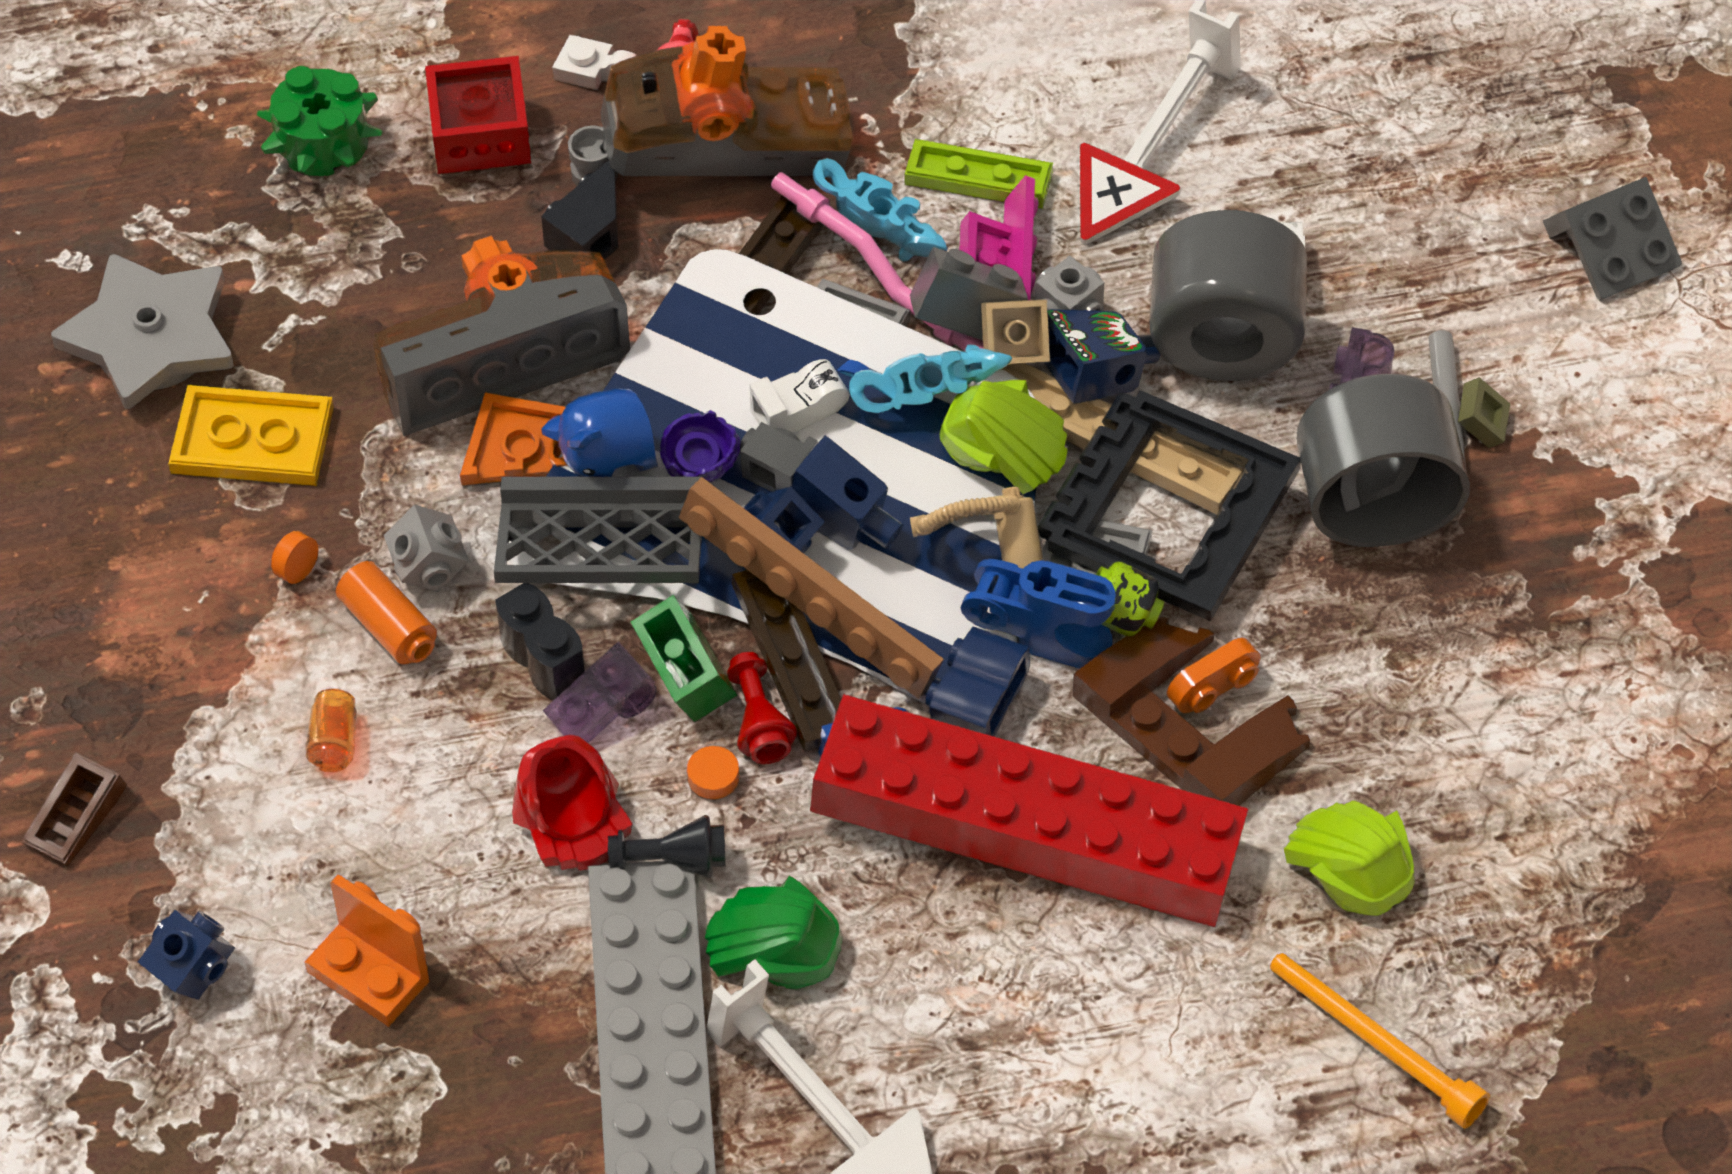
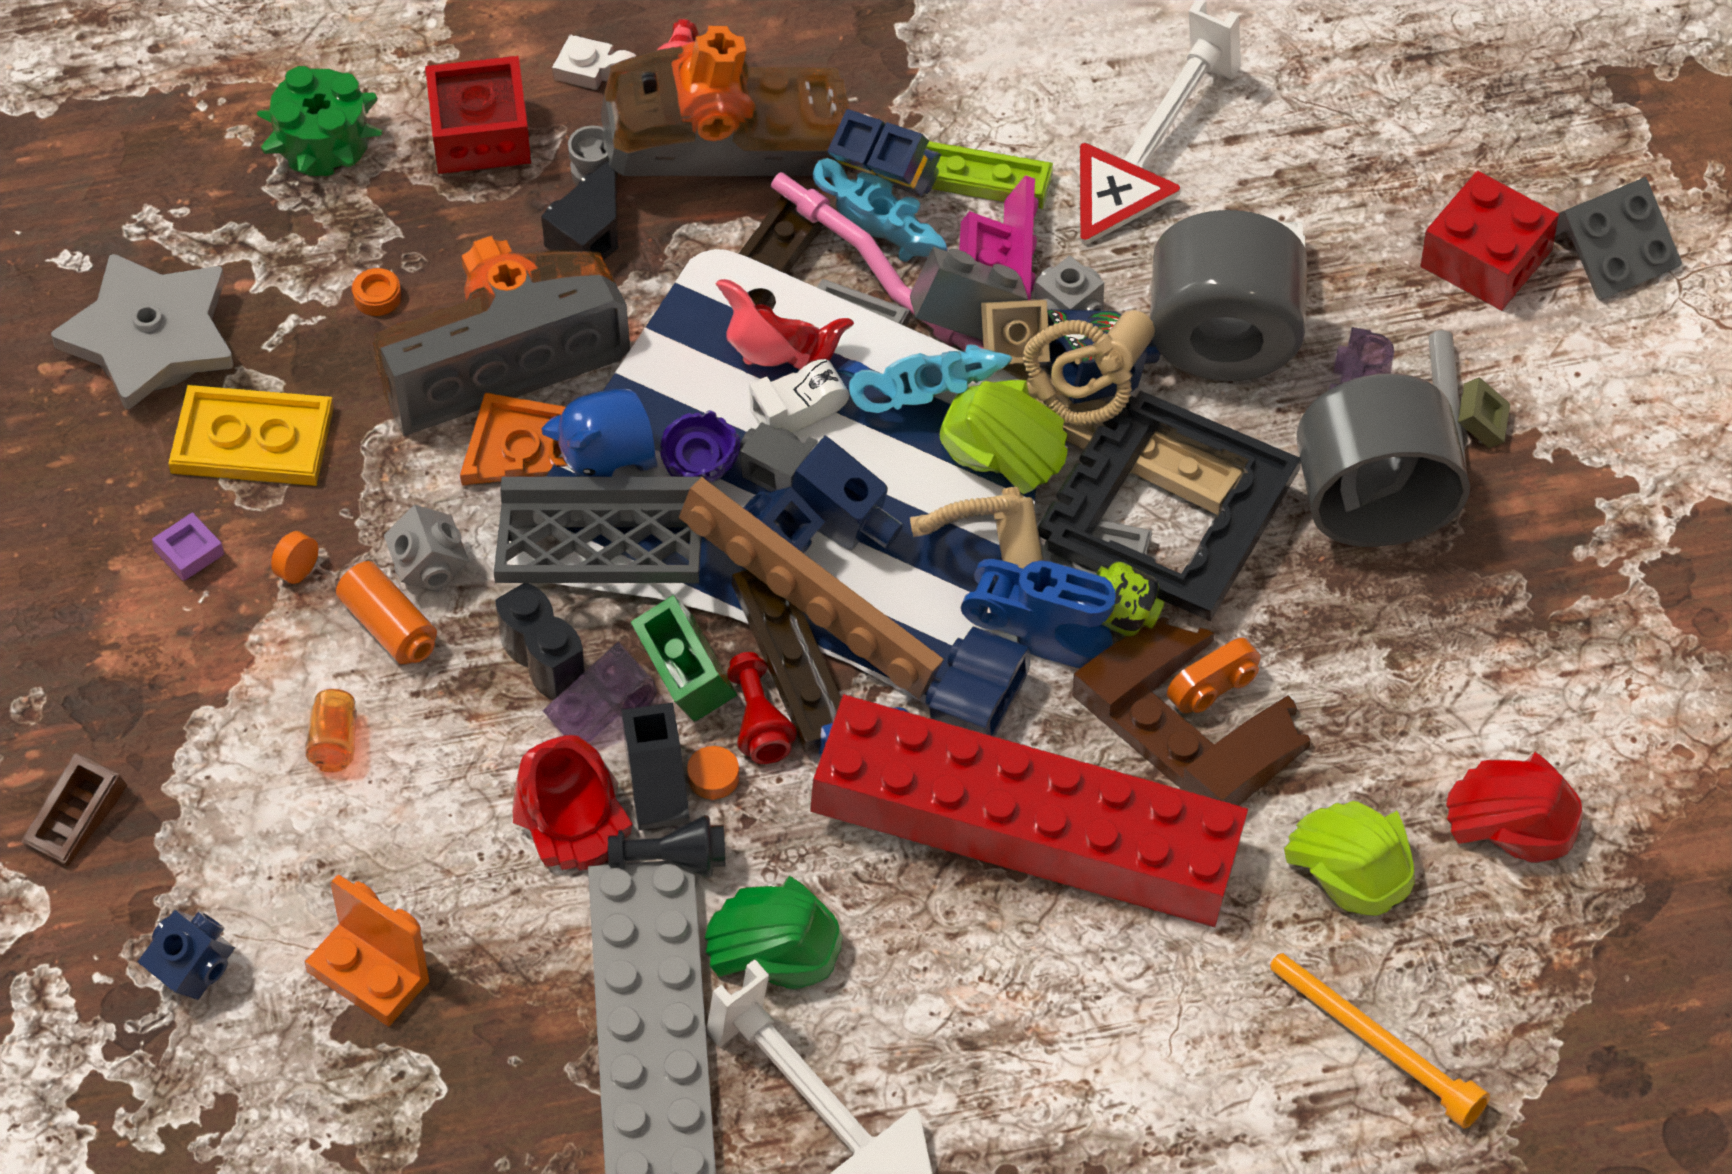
none -> medium lavender plate [152,512,224,582]
none -> orange tile [352,268,402,316]
none -> black slope [621,703,690,831]
none -> hair [715,279,854,370]
none -> dark blue hips [827,109,942,197]
none -> tan piece [1023,310,1155,426]
none -> red piece [1420,170,1559,311]
none -> red hair [1446,751,1583,863]

